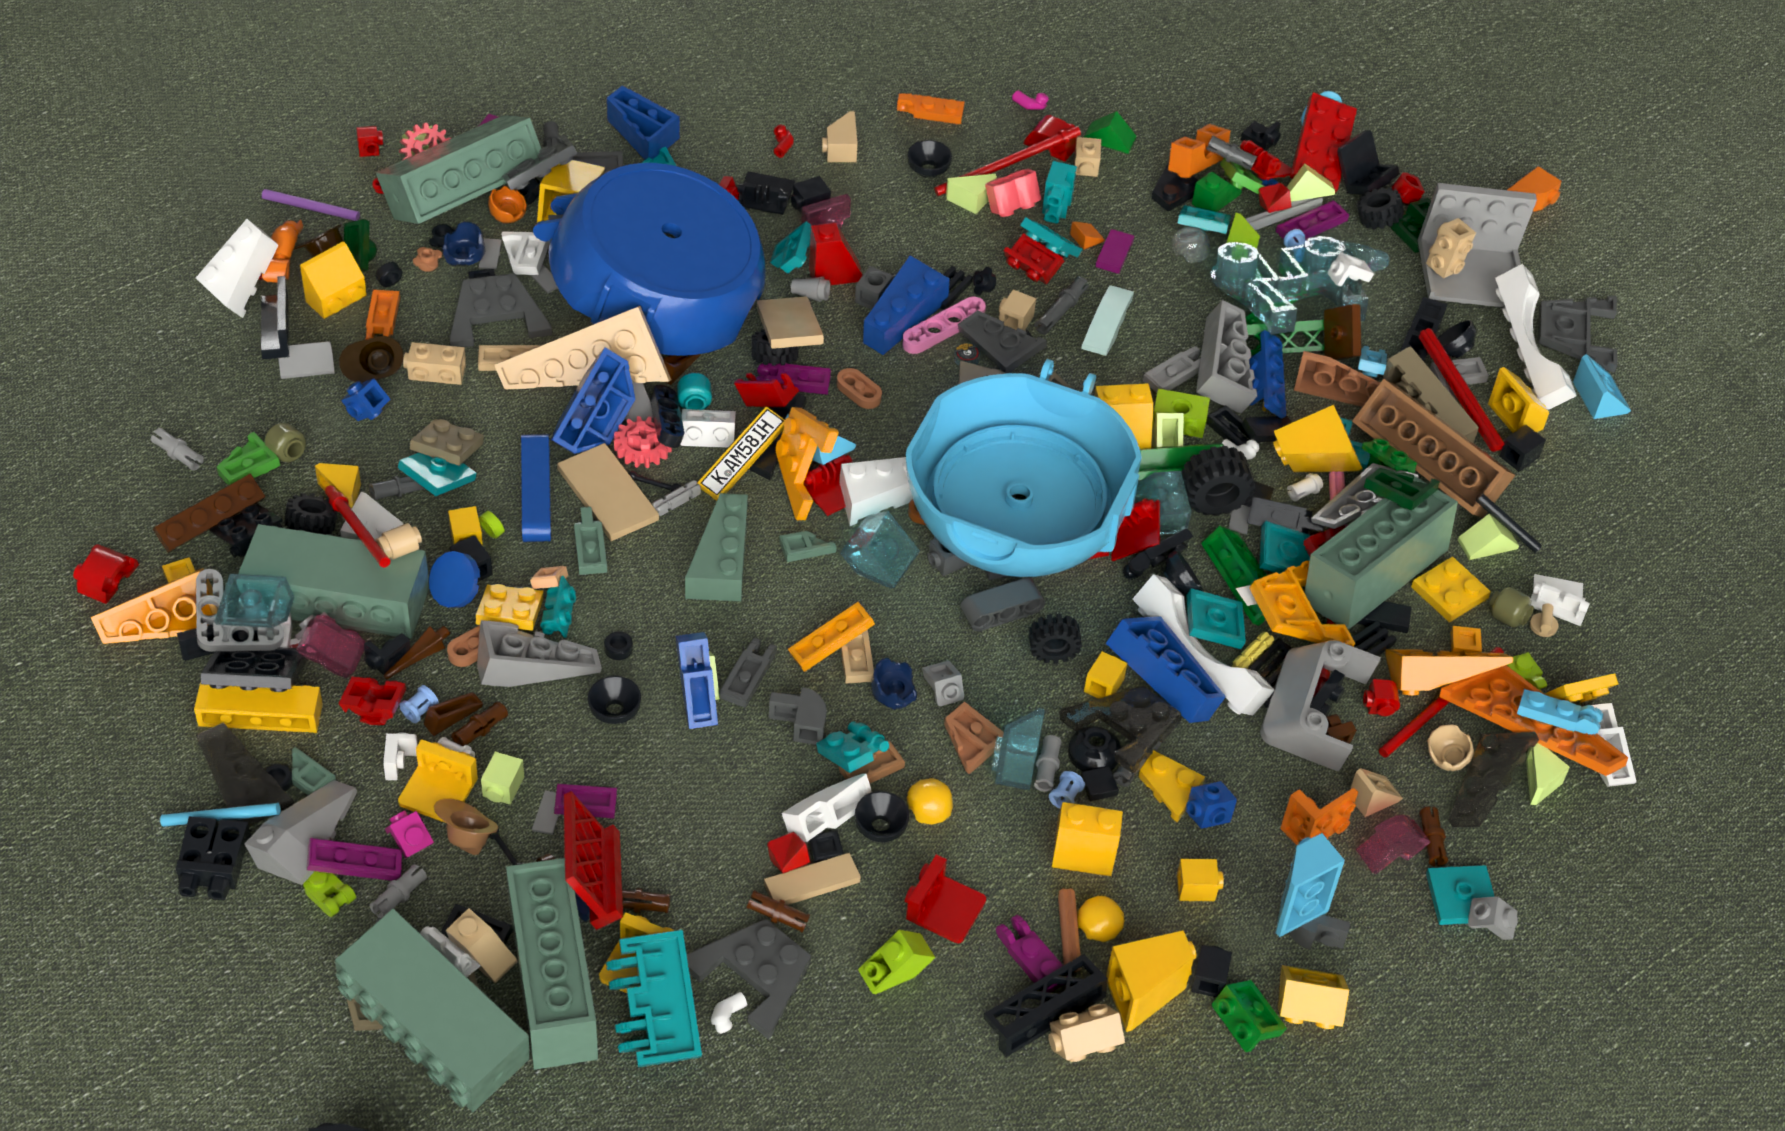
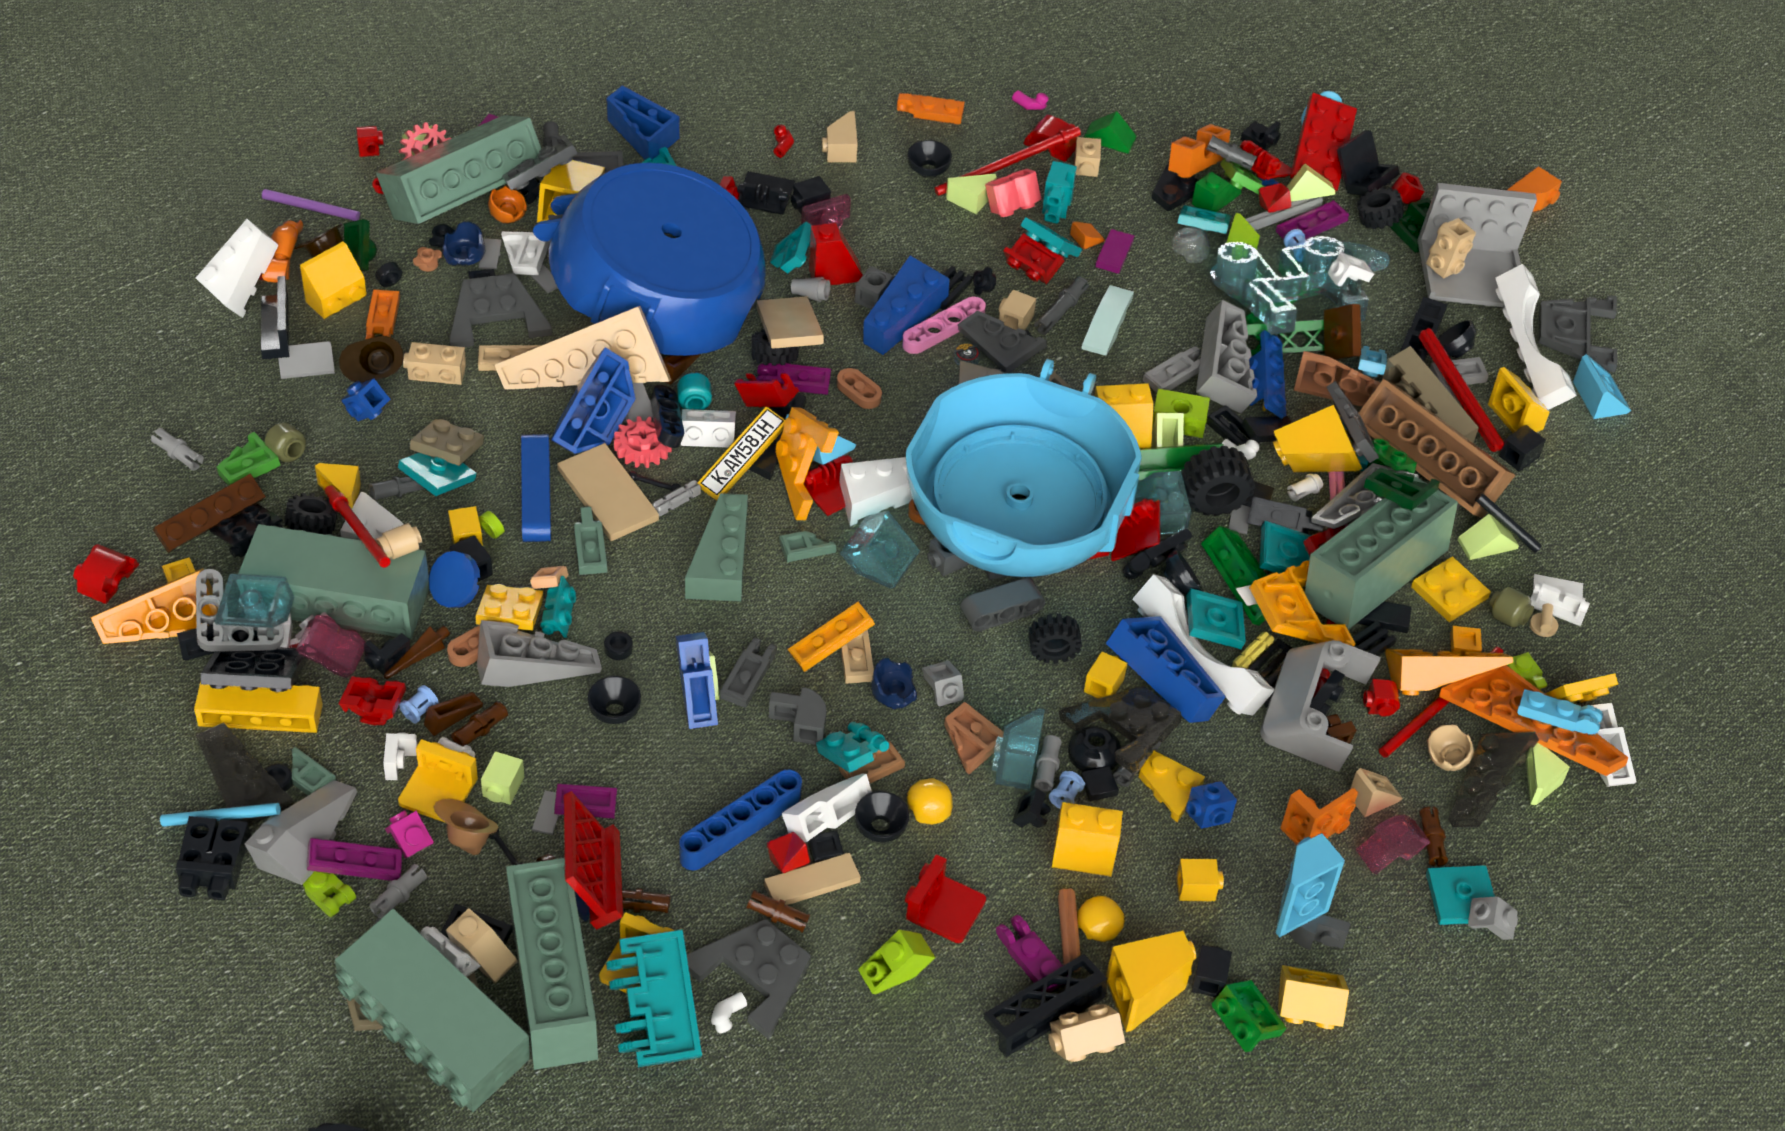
none -> blue beam [679,769,802,870]
none -> black tile [1012,788,1051,828]
none -> dark grey wing [1327,381,1379,463]

